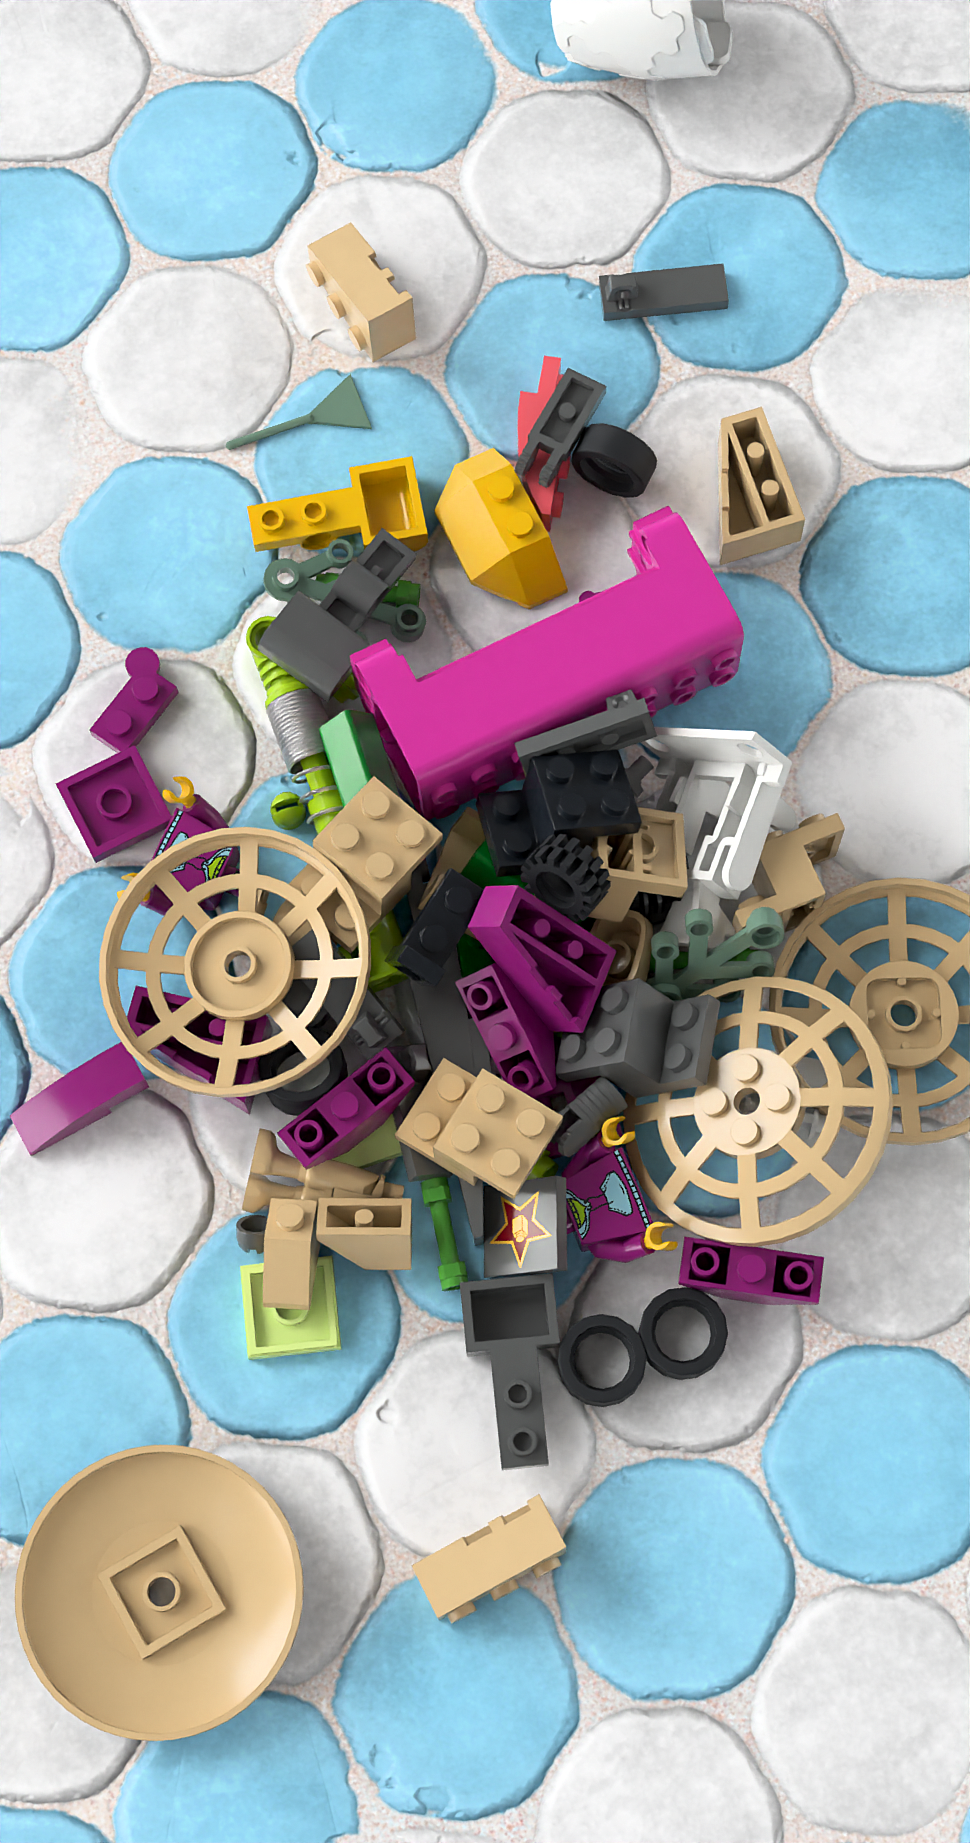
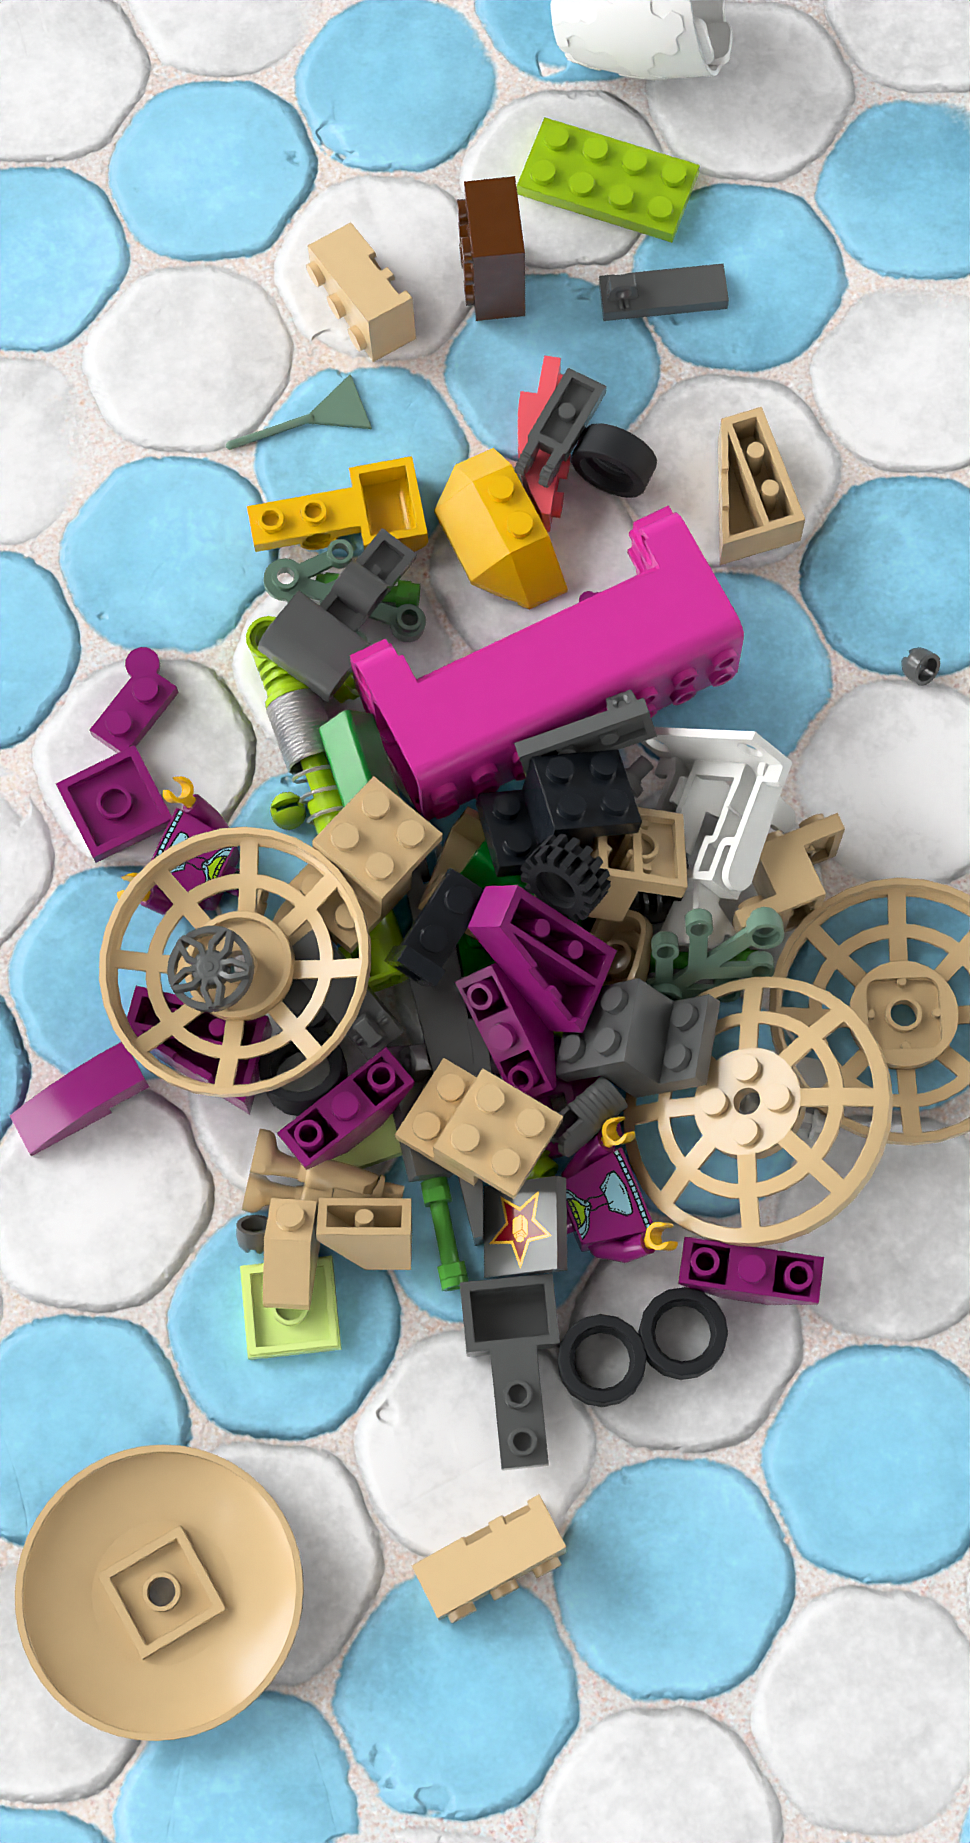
none -> dark grey wheel [167,926,255,1012]
none -> reddish brown brick [457,176,525,321]
none -> lime plate [517,117,700,243]
none -> dark grey hinge [901,647,940,686]

